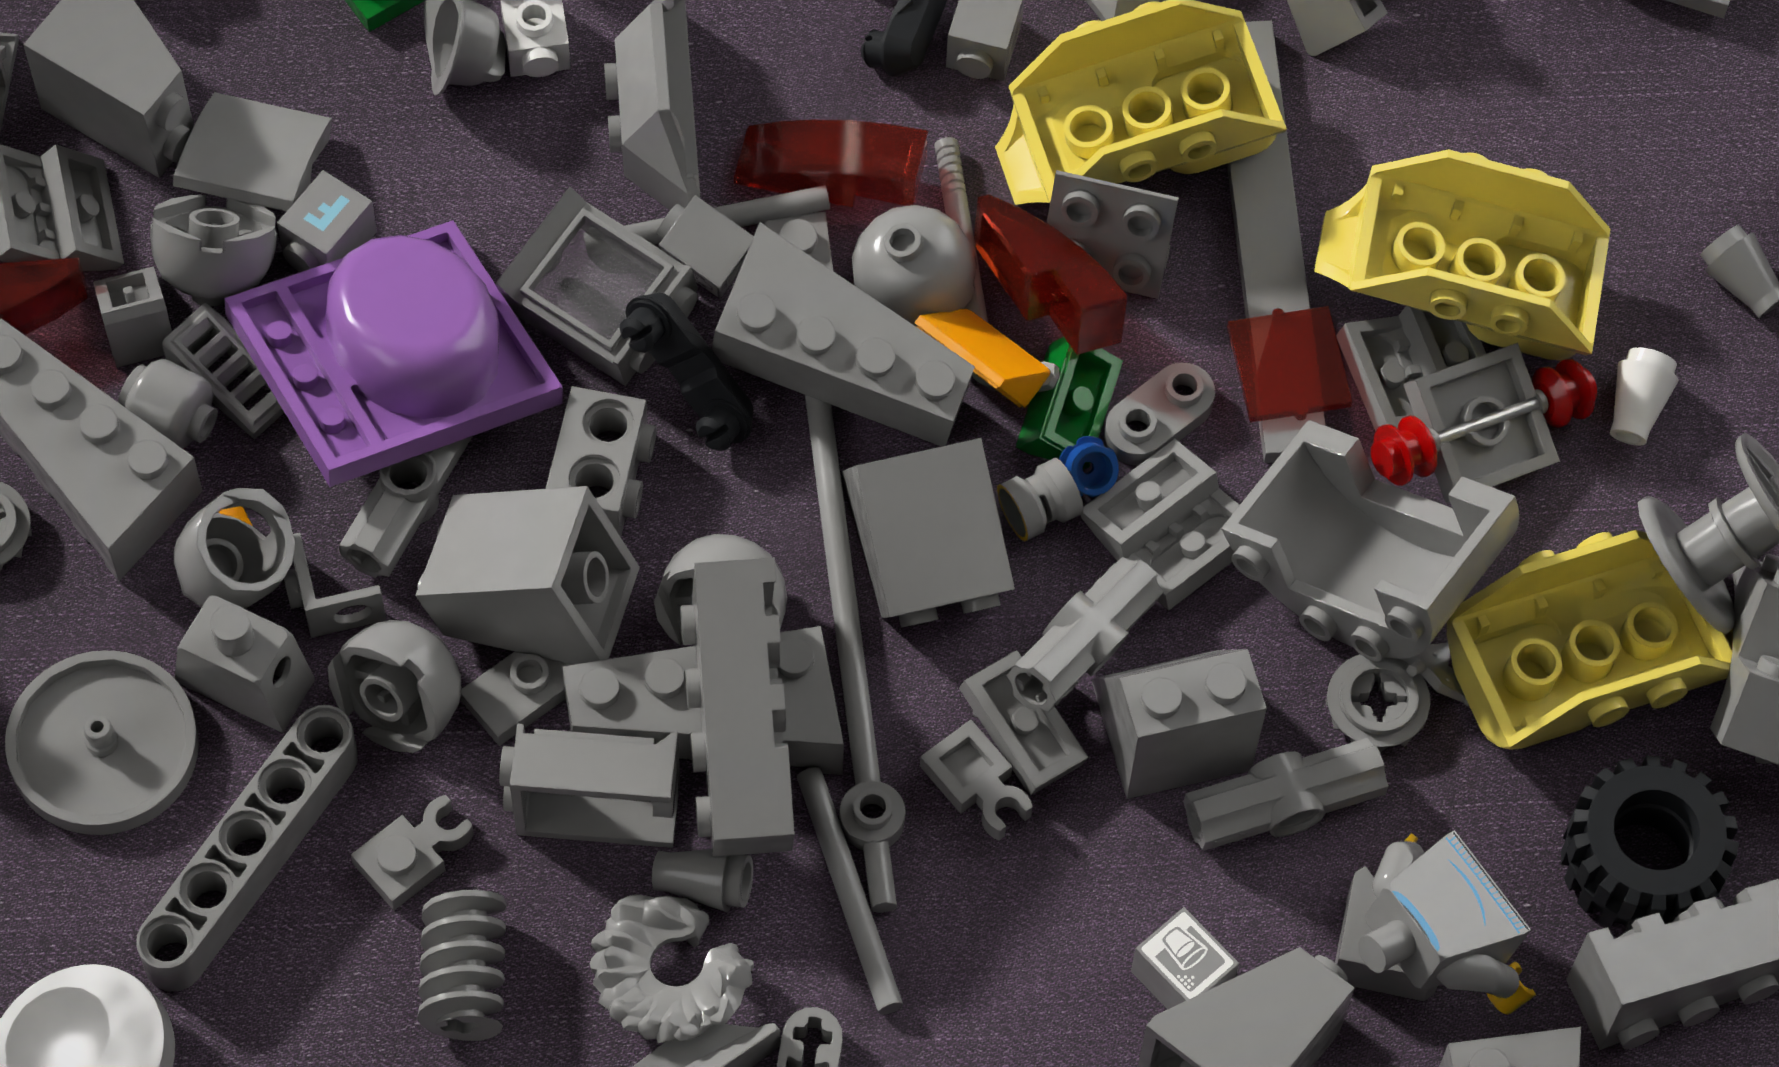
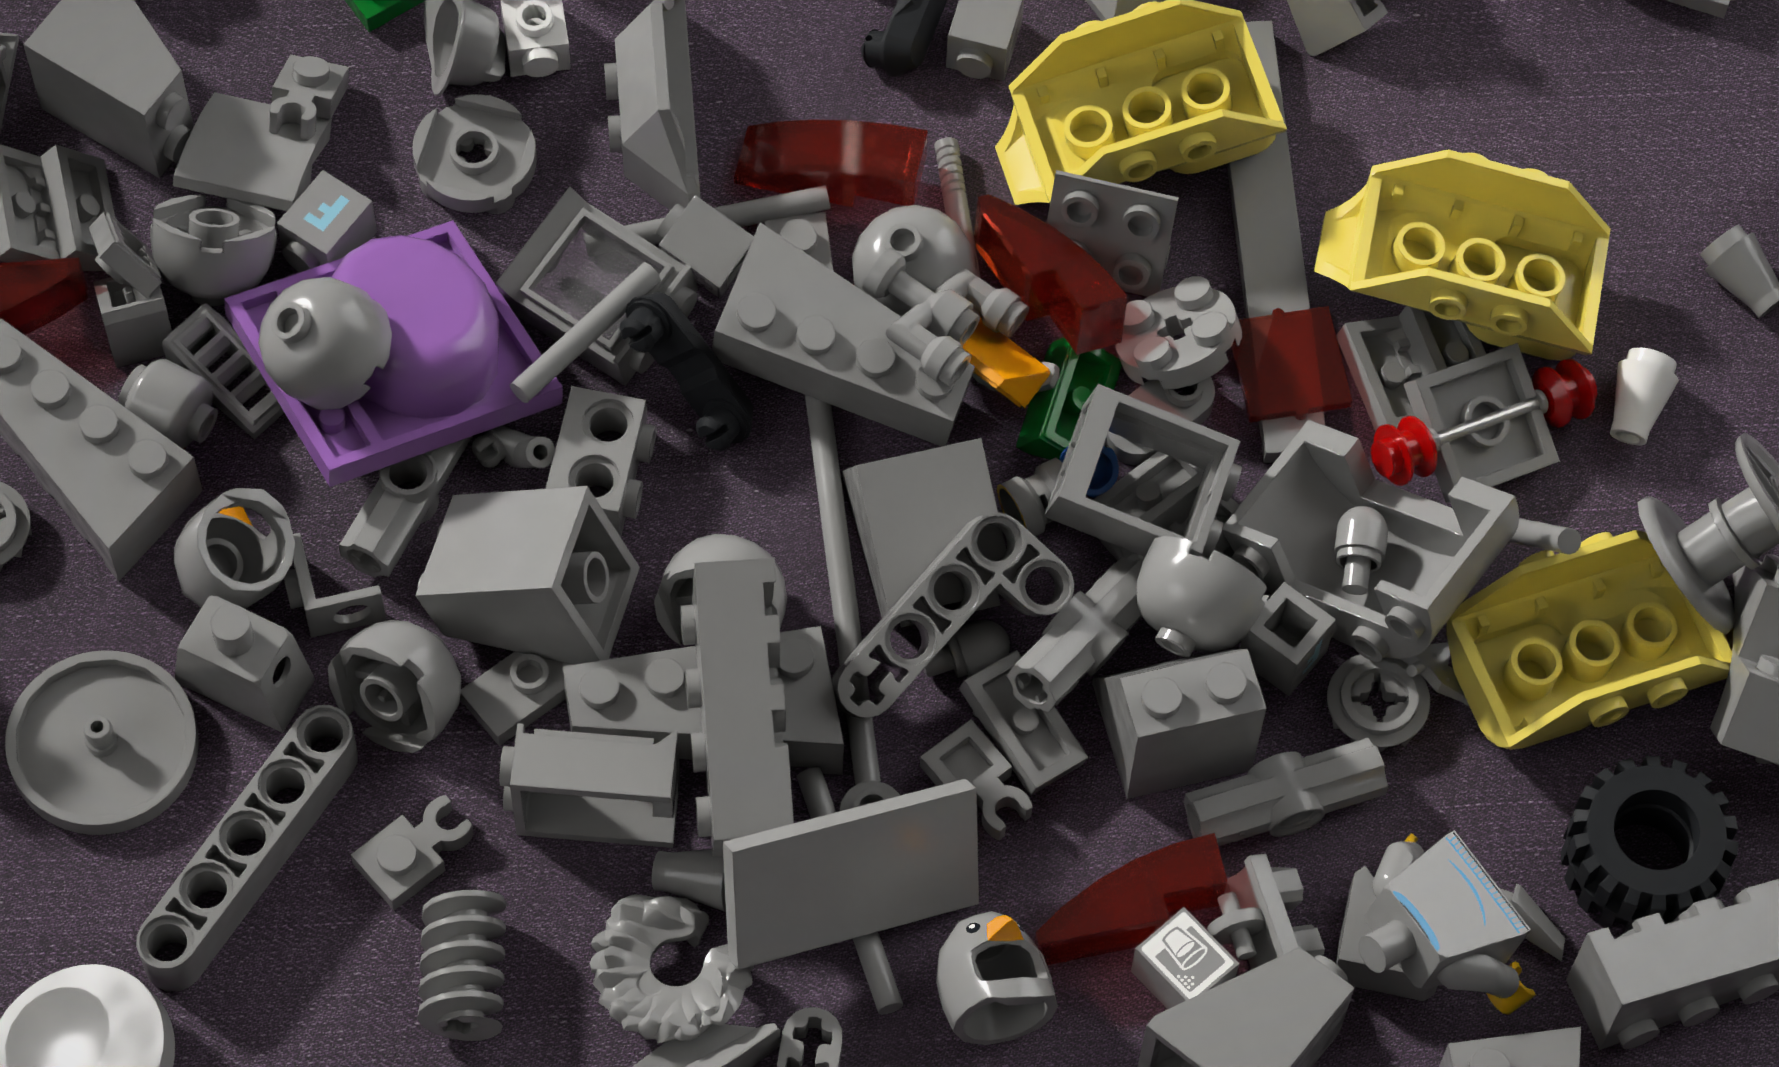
none -> light grey plate [89,211,162,298]
none -> light grey cylinder [258,277,392,410]
none -> light grey plate [269,54,349,140]
none -> light grey plate [412,94,537,214]
none -> light grey arm [471,425,555,468]
none -> light grey bar [510,262,661,403]
none -> light grey tile [723,779,979,970]
none -> light grey beam [831,512,1074,718]
none -> light grey piece [862,248,1030,387]
none -> light grey cylinder [924,620,1010,678]
none -> light grey piece [936,911,1058,1045]
none -> clear red slope [1035,833,1228,965]
none -> light grey window [1044,384,1242,558]
none -> light grey plate [1115,276,1242,389]
none -> light grey cylinder [1136,535,1269,657]
none -> light grey hips [1207,854,1325,970]
none -> light grey brick [1240,582,1336,696]
none -> light grey cylinder [1334,506,1388,595]
none -> light grey bar [1499,884,1565,962]
none -> light grey bar [1509,518,1581,554]

